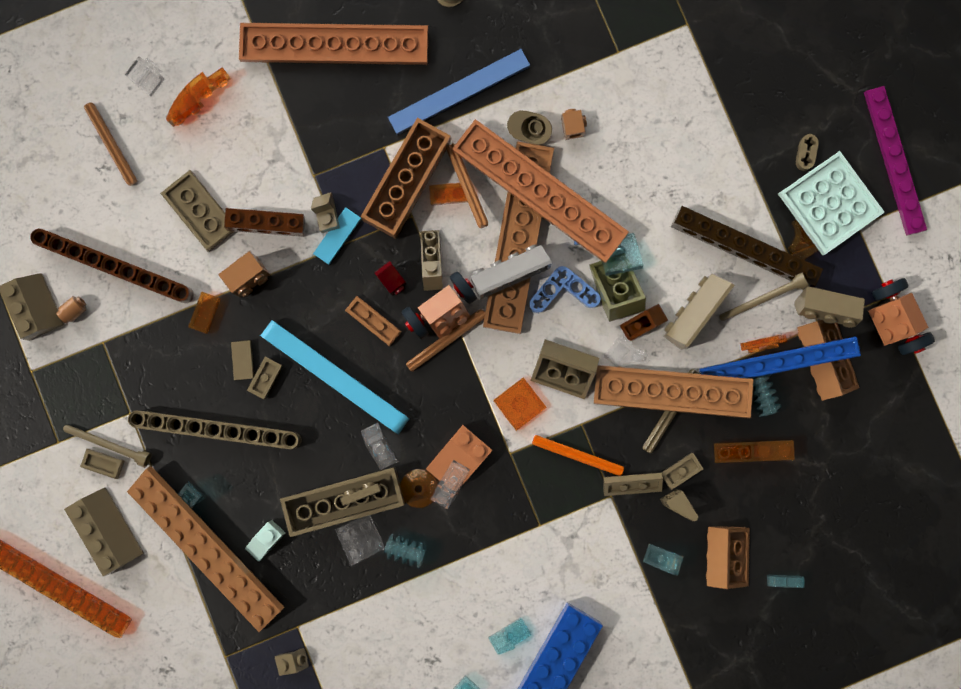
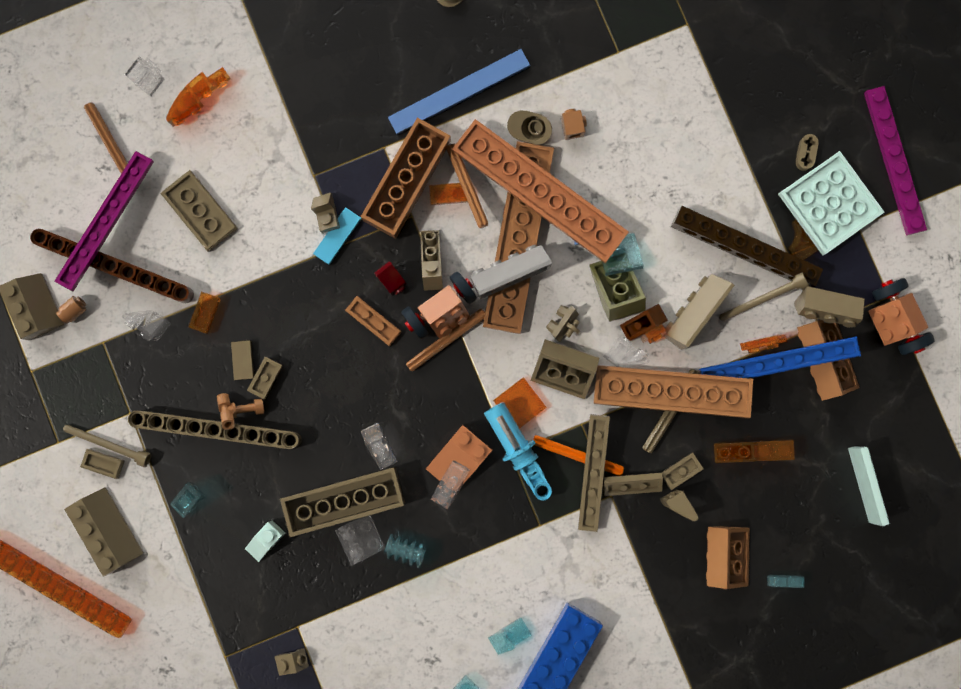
medium nougat plate [127,466,285,632] -> none
medium nougat brick [218,251,271,297] -> none
reddish brown brick [224,208,305,237] -> none
nougat plate [239,23,428,65] -> none
medium azure beam [260,320,410,435] -> none
dark tan plate [340,481,382,505] -> none
clear orange dish [400,469,438,508] -> none
medium blue beam [529,266,601,313] -> none
clear light blue slope [643,544,683,576] -> none
clear light blue piece [752,375,782,417] -> none
none -> magenta plate [54,151,154,292]
none -> clear slope [121,310,171,341]
none -> medium nougat bar [217,393,264,430]
none -> medium azure piece [484,402,552,500]
none -> dark tan hips [546,305,580,342]
none -> dark tan plate [578,414,610,532]
none -> clear orange plate [639,324,666,344]
none -> light aqua tile [848,446,889,526]

